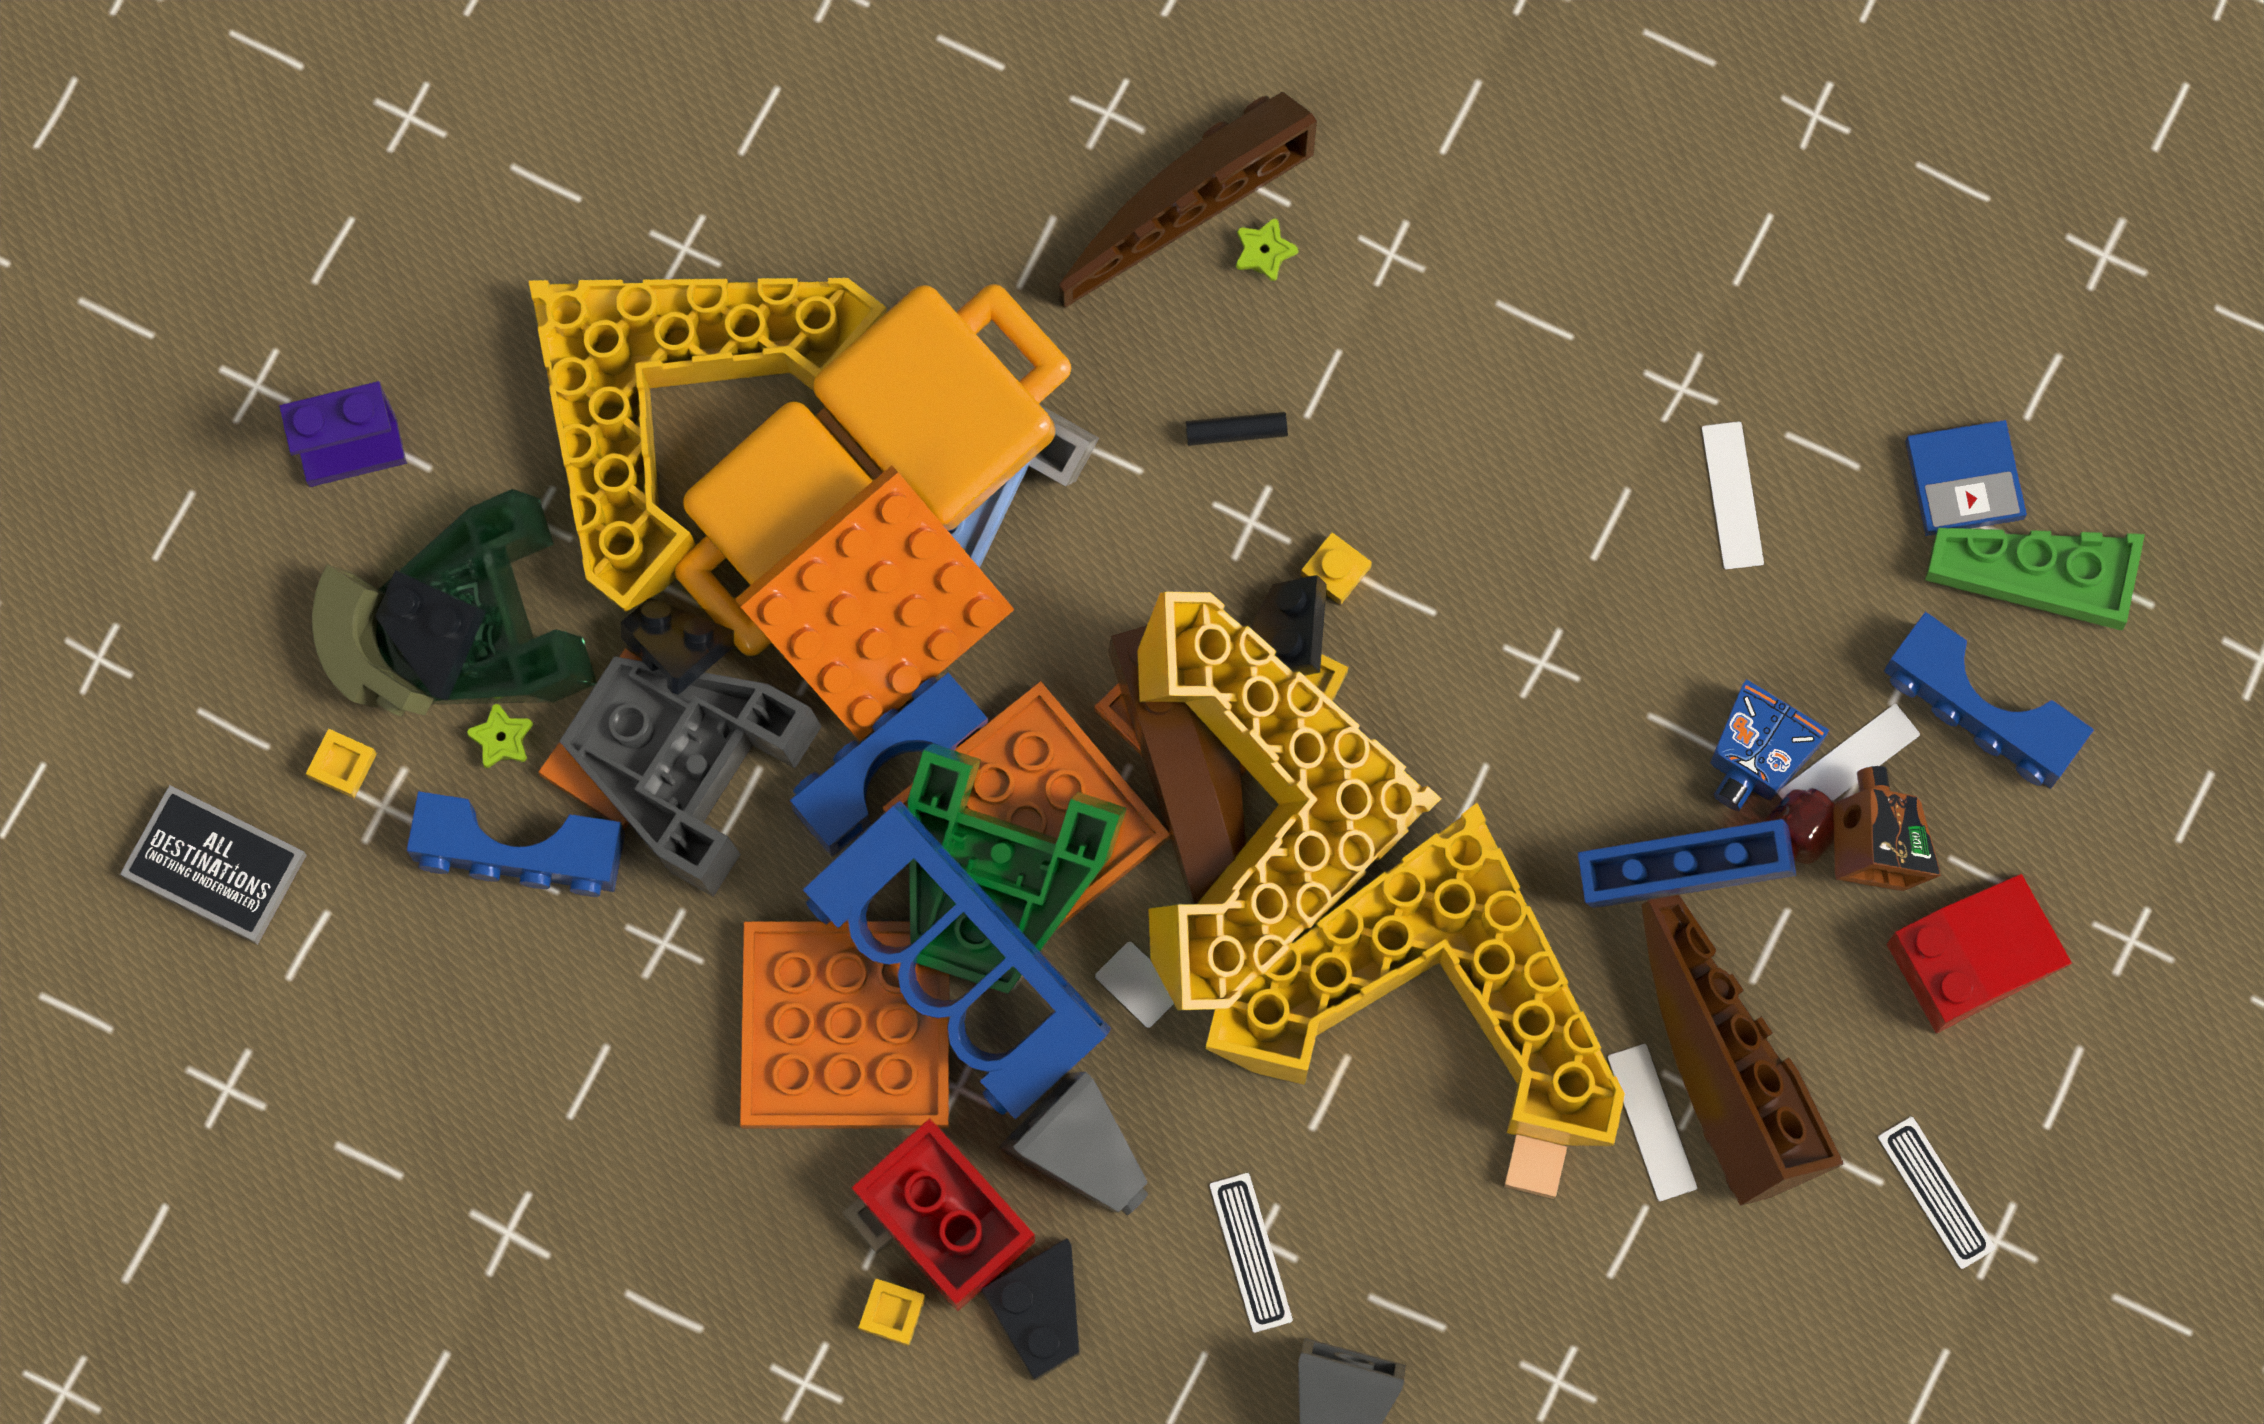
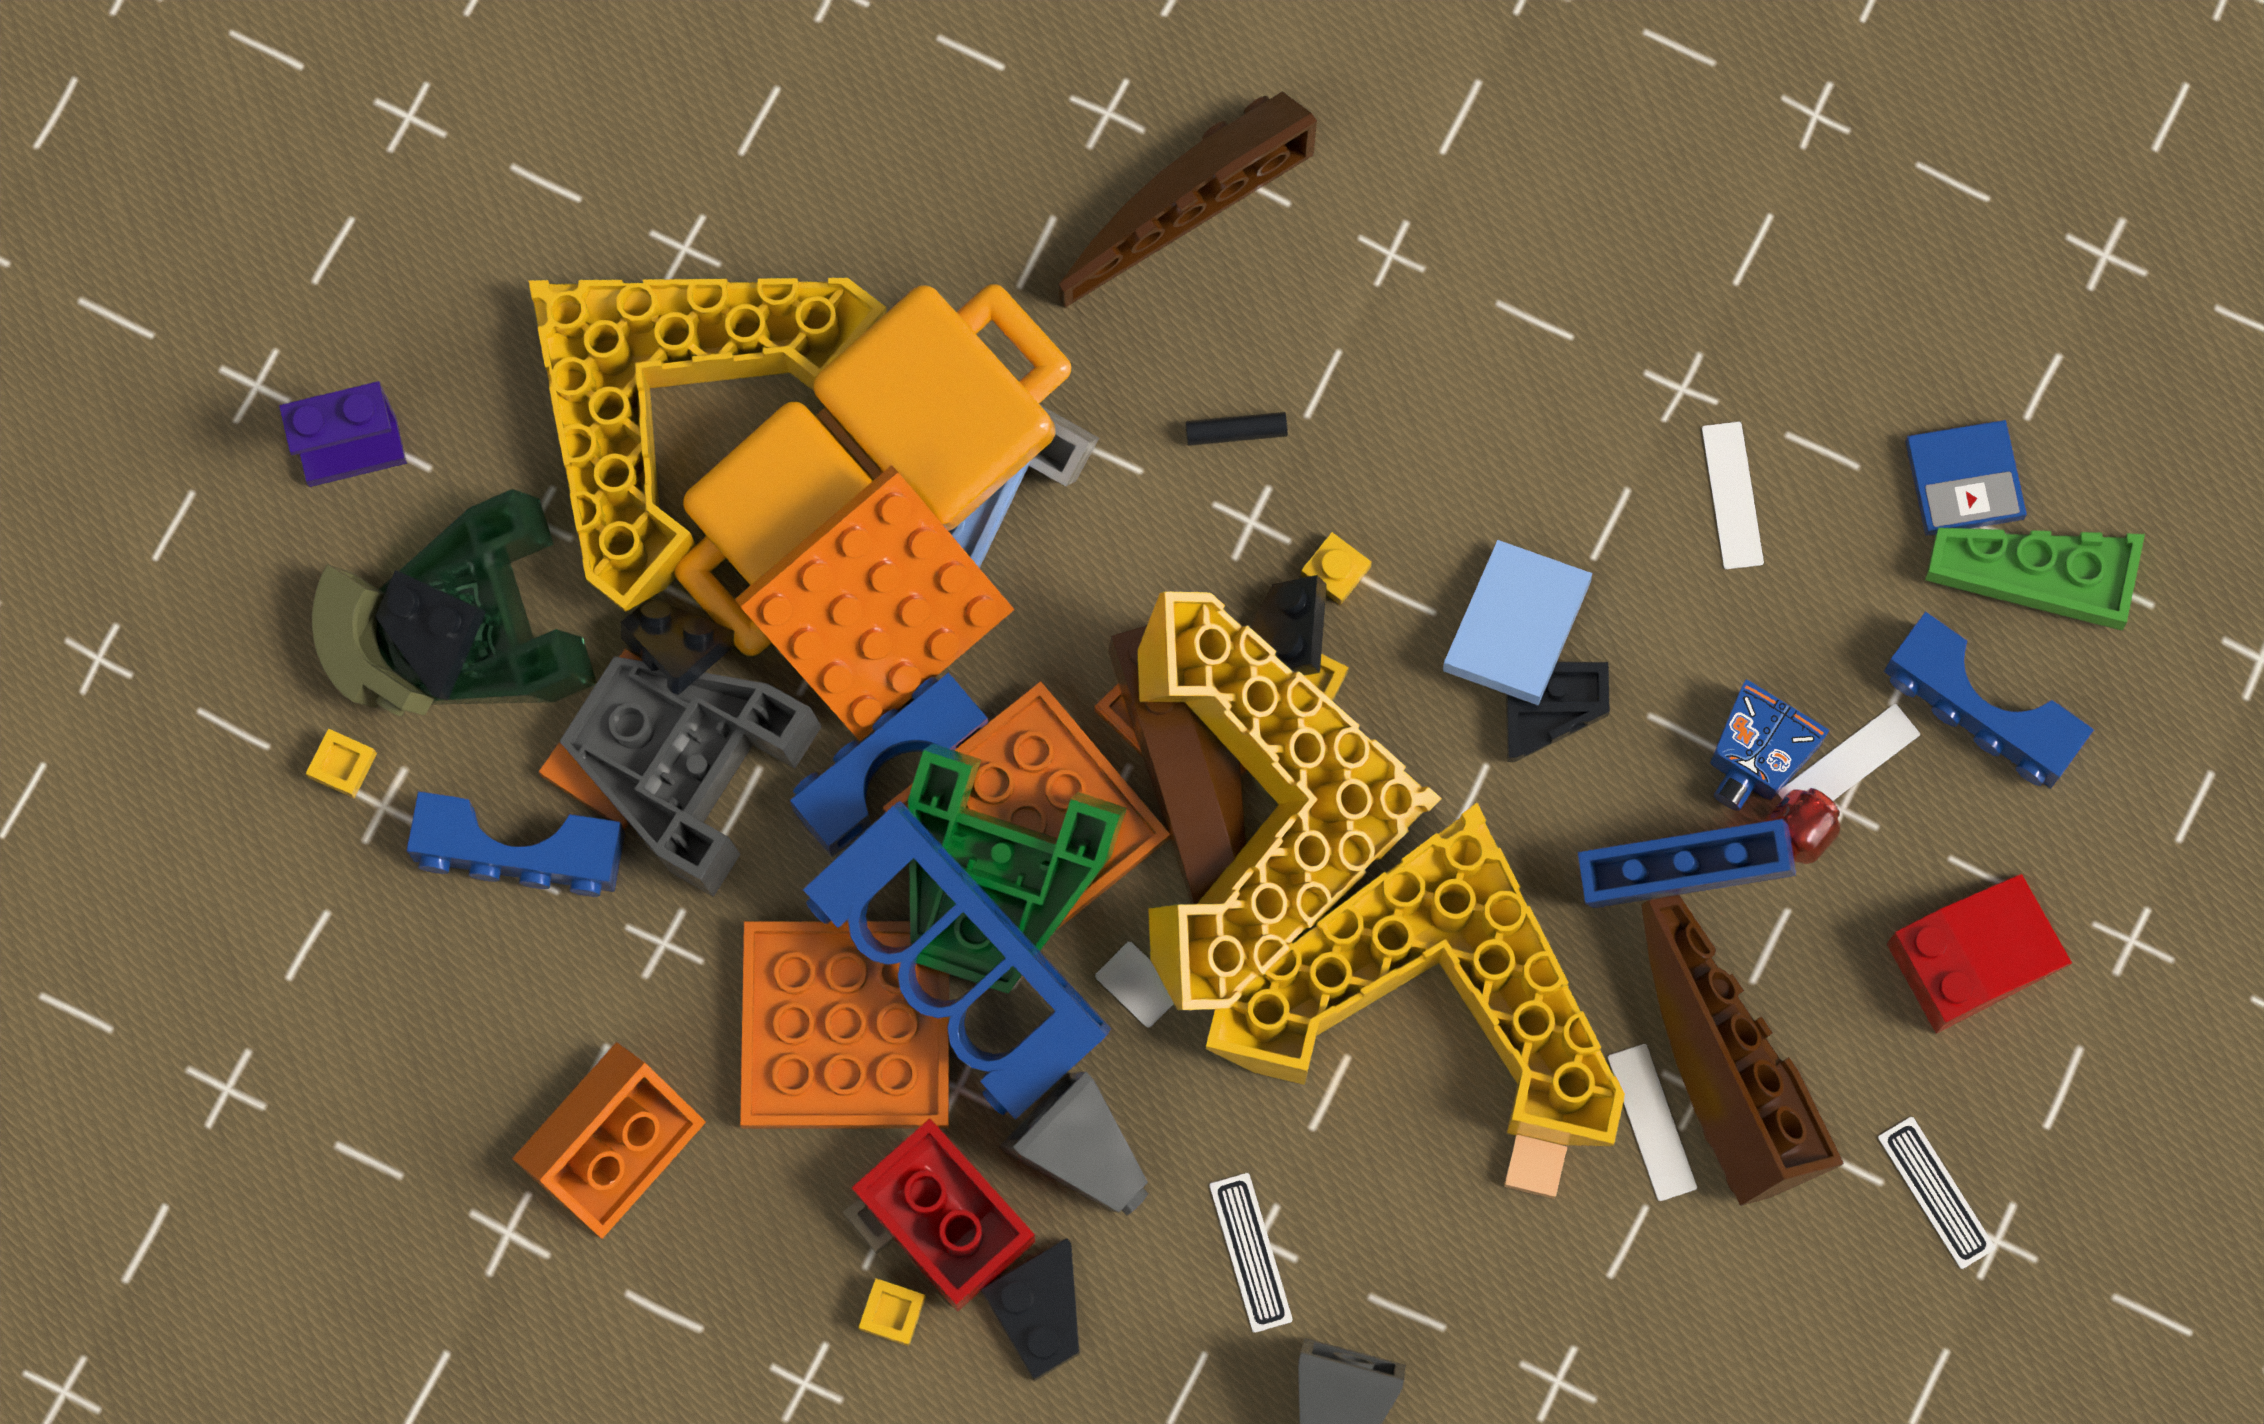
black tile [120,785,307,945] -> none
lime plate [467,704,533,768] -> none
lime plate [1236,219,1298,281] -> none
torso [1833,766,1941,891] -> none
none -> orange slope [512,1042,706,1239]
none -> light blue tile [1443,540,1592,705]
none -> black wing [1506,662,1610,762]

